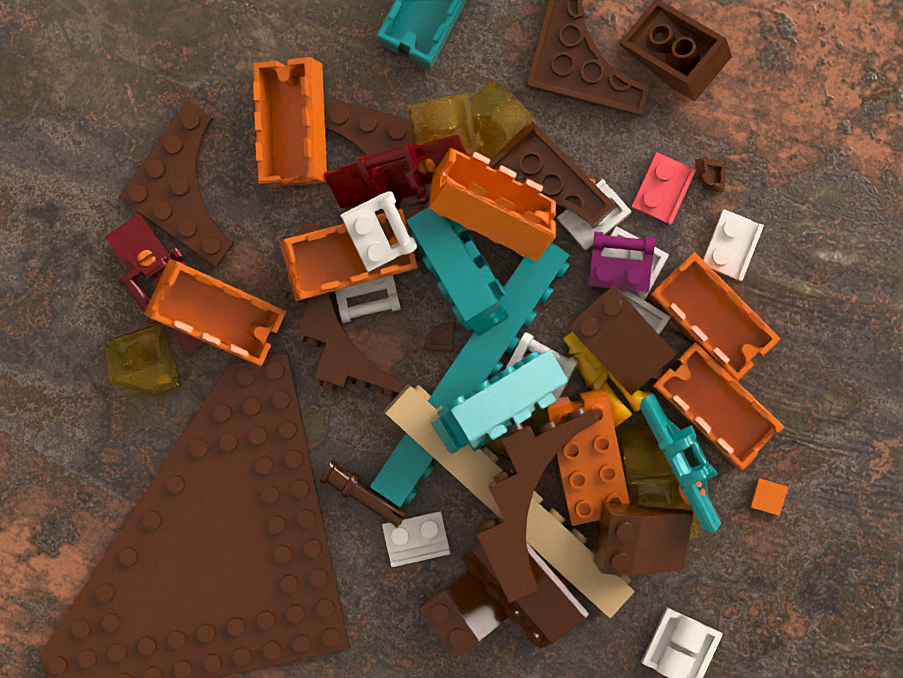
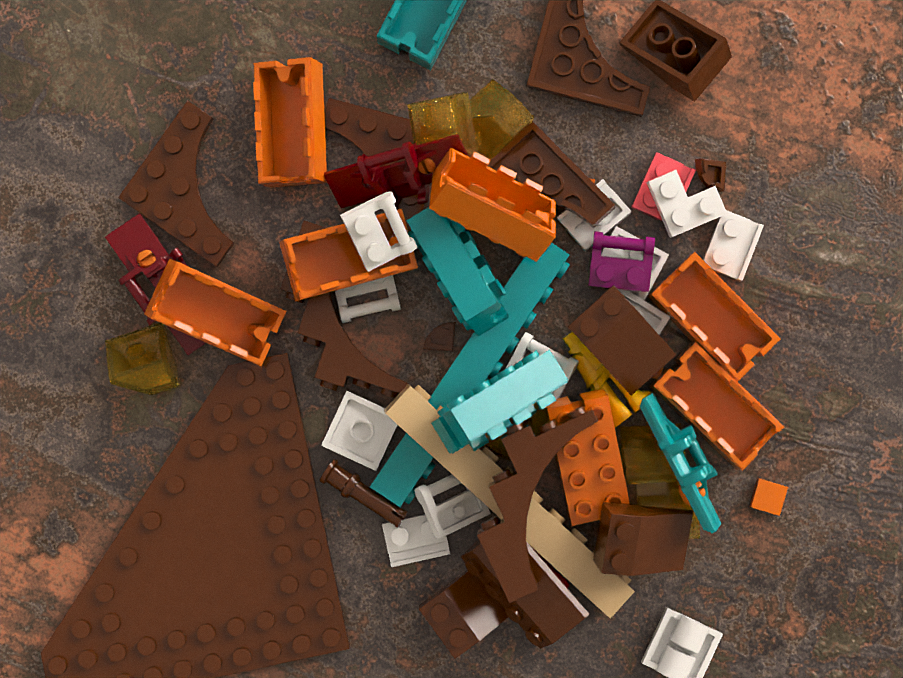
none -> white plate [321,391,397,471]
none -> white plate [414,475,491,539]
none -> white plate [646,170,727,238]

